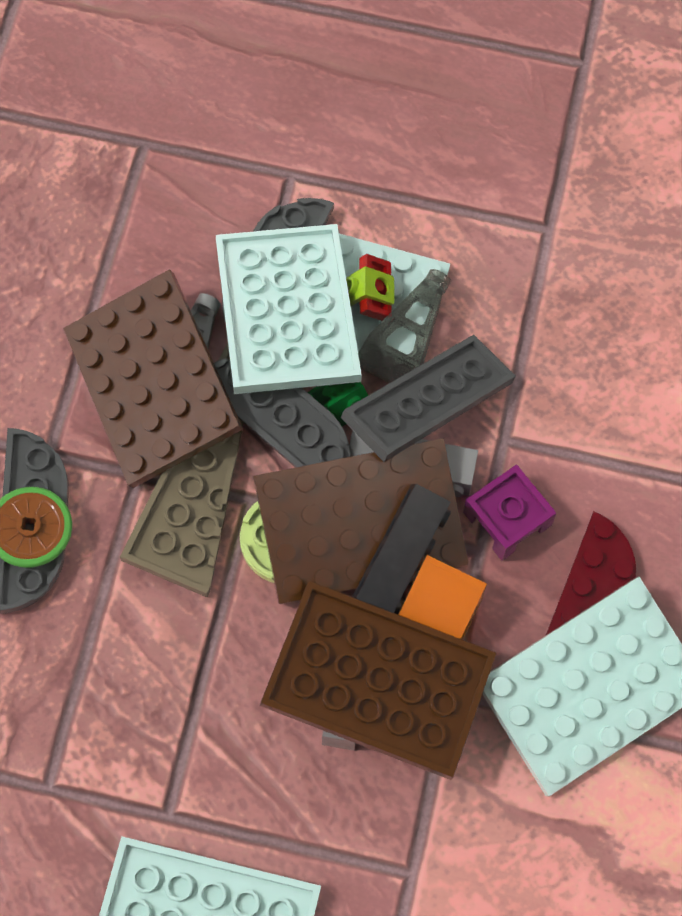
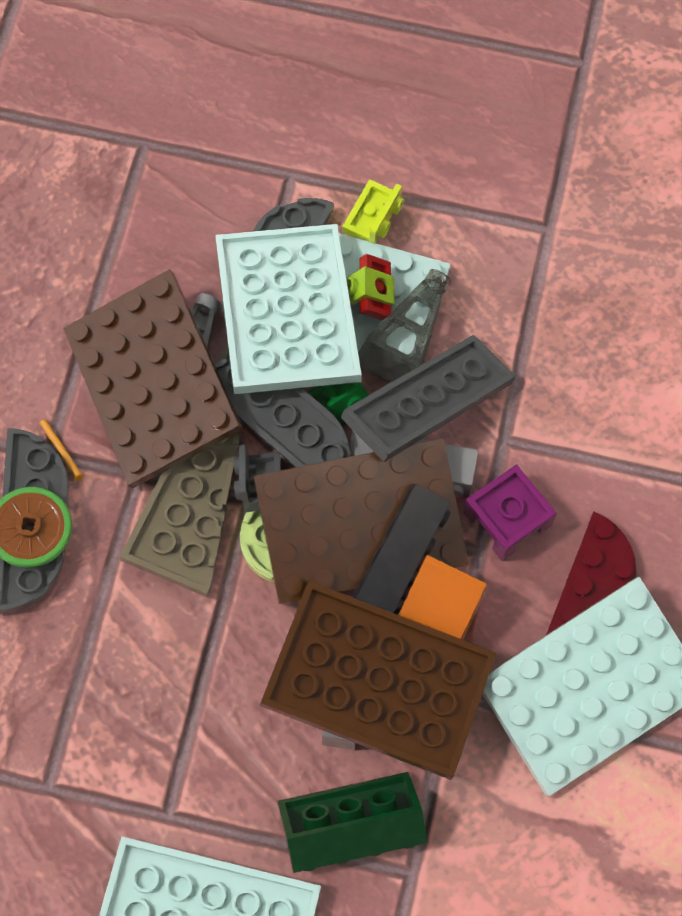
none -> light orange piece [39,419,84,481]
none -> dark grey bracket [234,444,282,512]
none -> dark green slope [277,772,427,873]
none -> neon yellow bracket [342,179,404,244]

